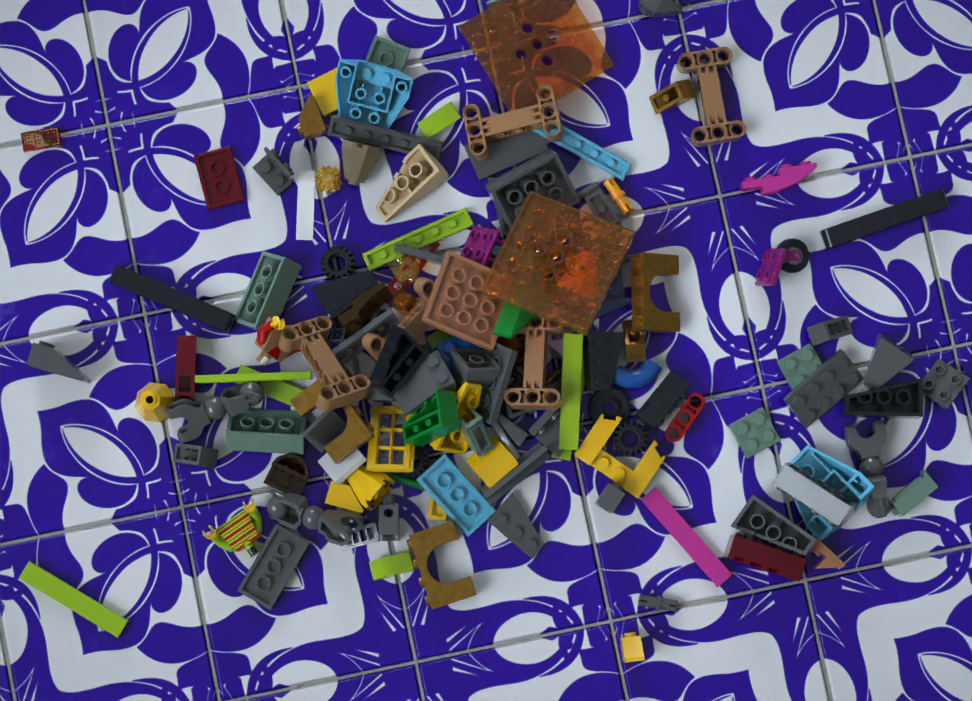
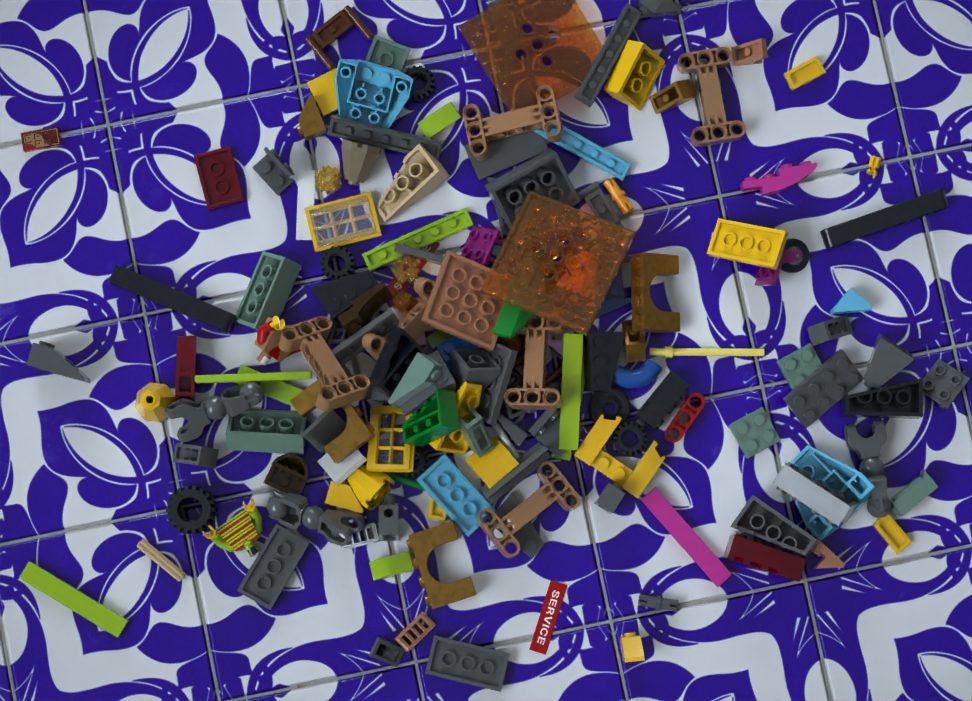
none -> tan axle [137,539,186,582]
none -> black tyre [166,485,217,534]
none -> clear piece [304,192,382,253]
none -> reddish brown plate [305,5,373,71]
none -> flat silver slope [369,636,405,667]
none -> sand green slope [388,352,444,406]
none -> nougat slope [394,611,436,652]
none -> black tyre [404,65,435,102]
none -> dark grey plate [425,635,510,692]
none -> medium nougat beam [477,461,580,559]
none -> red sticker [529,580,567,655]
none -> dark grey tile [574,3,643,107]
none -> yellow slope [603,40,665,111]
none -> light yellow bar [649,346,765,358]
none -> yellow plate [706,218,789,270]
none -> nougat slope [731,38,768,66]
none -> yellow tile [783,56,826,91]
none -> medium azure slope [830,288,872,315]
none -> yellow piece [866,155,881,176]
none -> yellow tile [872,514,912,554]

